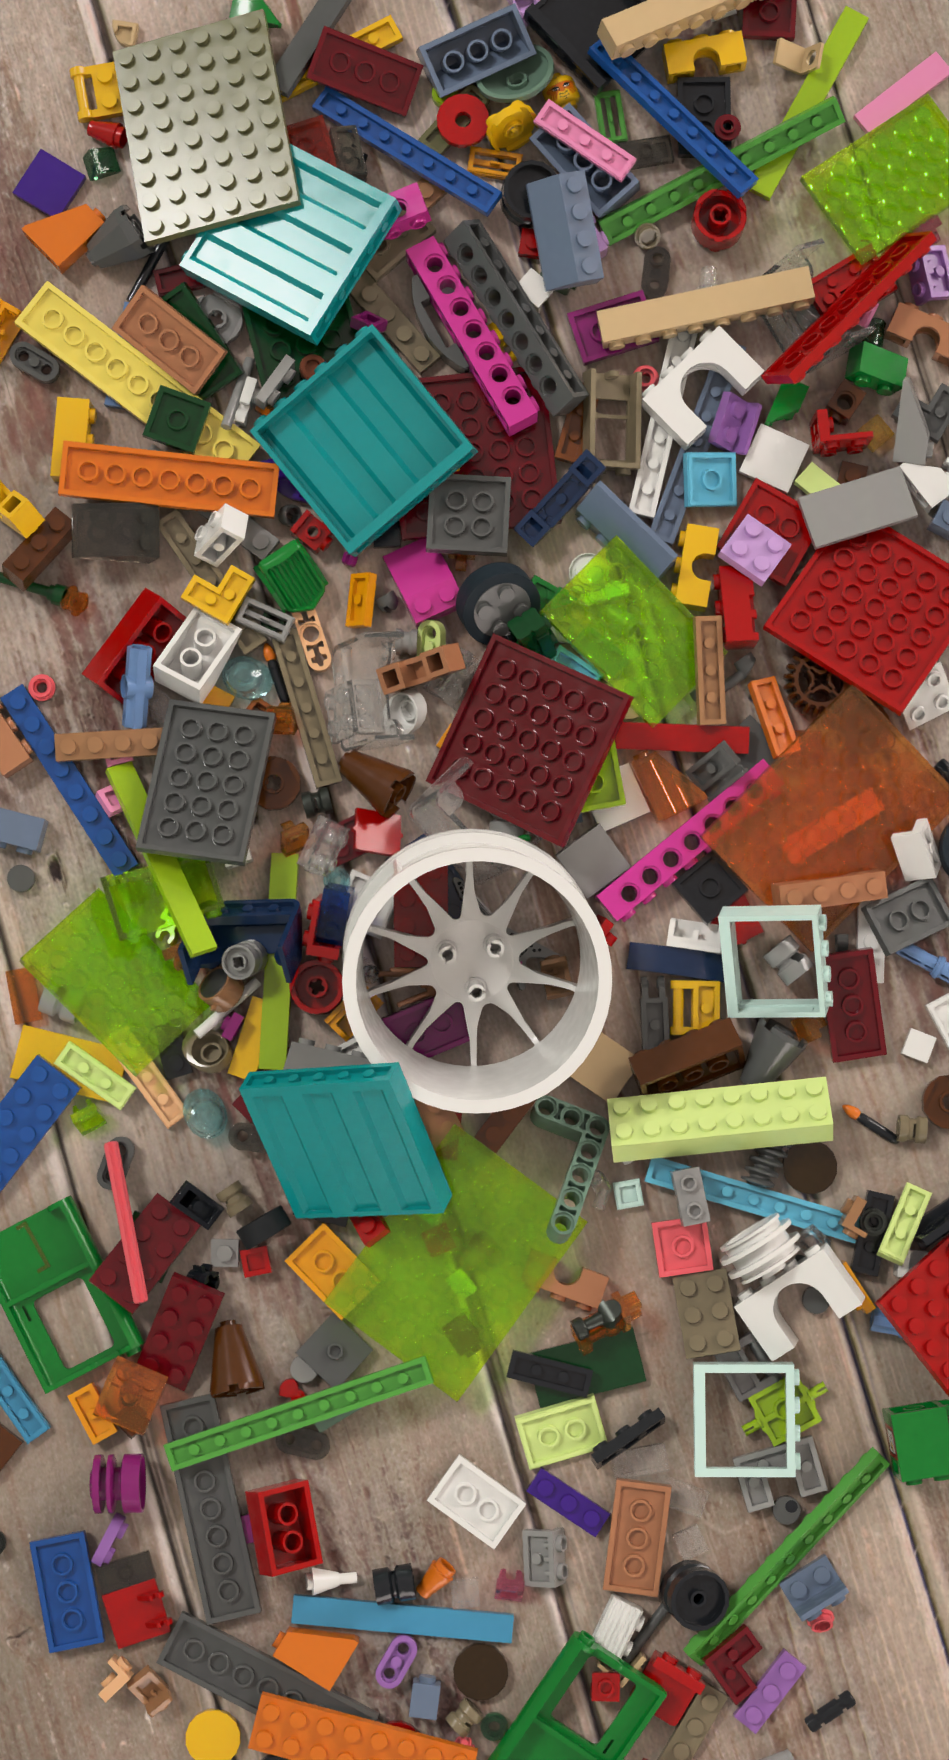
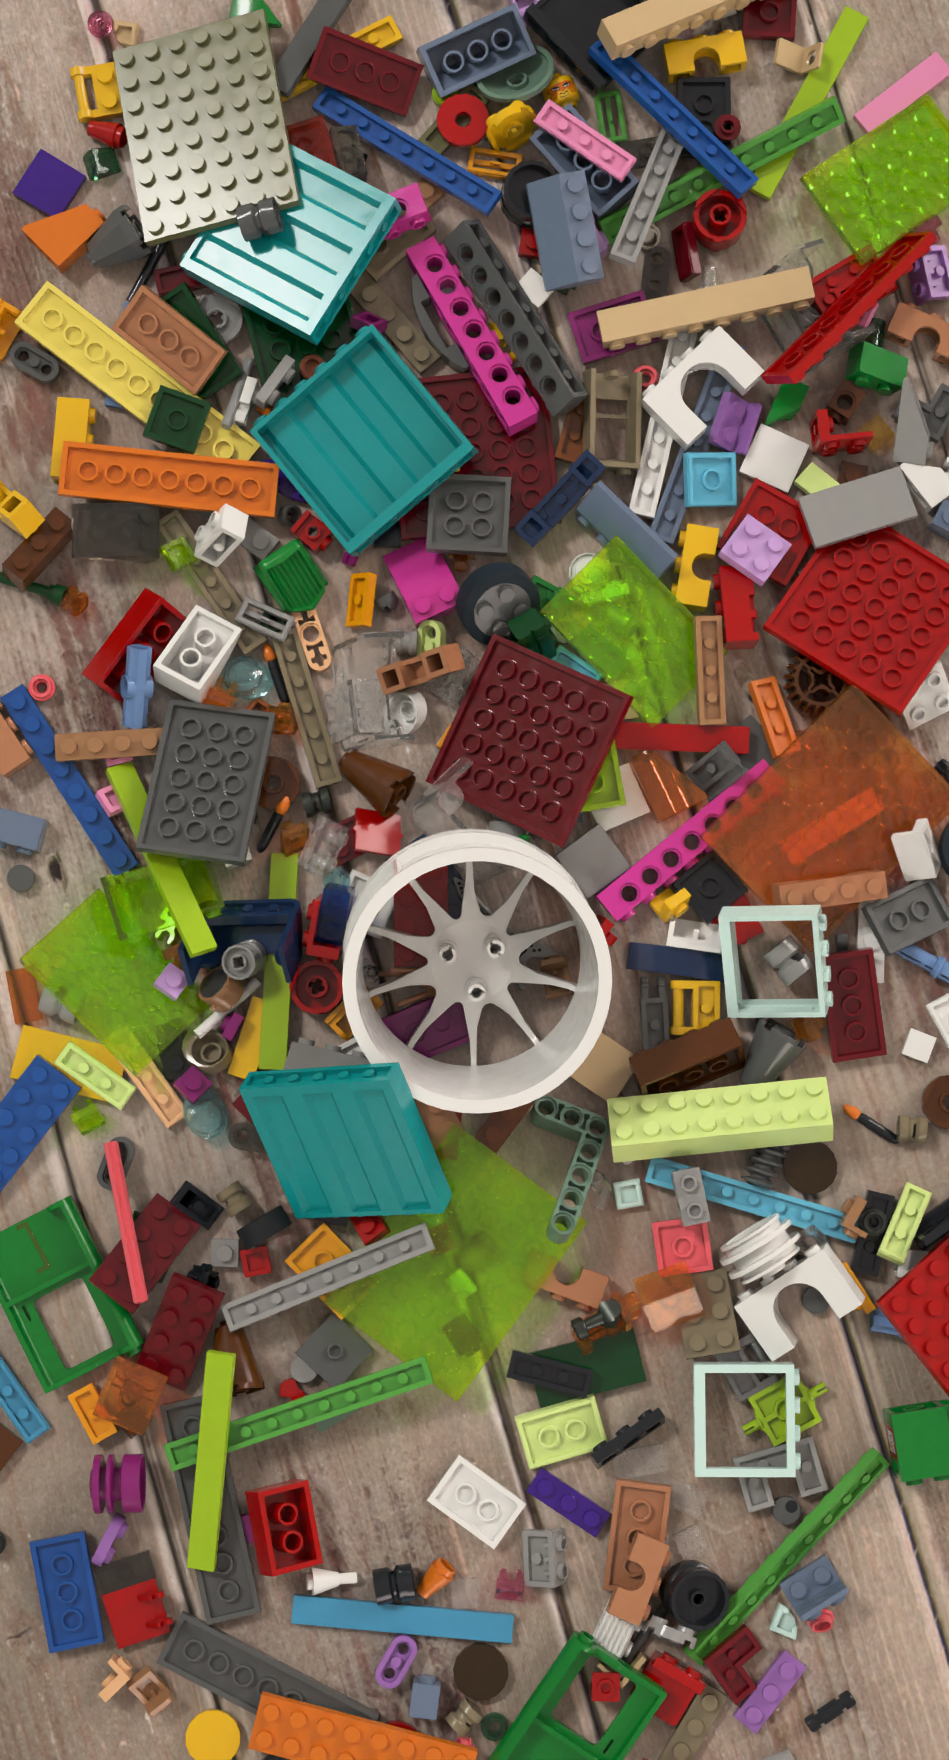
yellow plate [181,565,256,626] -> none
orange slope [272,1626,360,1691] -> none
clear smoke plate [276,1427,331,1460] -> none
dark grey bar [689,652,756,701] -> none
none -> clear pink plate [87,11,114,38]
none -> lavender plate [153,962,188,1002]
none -> clear neon green tile [159,536,197,572]
none -> magenta plate [173,1065,213,1105]
none -> lime tile [187,1350,236,1572]
none -> clear orange tile [206,677,238,707]
none -> light grey plate [221,1222,436,1332]
none -> dark grey wheel [236,197,283,242]
none -> black piece [257,796,290,853]
none -> nougat arch [606,1531,672,1626]
none -> light grey plate [609,127,684,268]
none -> clear orange slope [633,1261,705,1333]
none -> light grey plate [641,1615,697,1650]
none -> yellow bracket [649,888,691,923]
none -> dark red tile [671,222,702,282]
none -> light aqua tile [769,1602,797,1640]

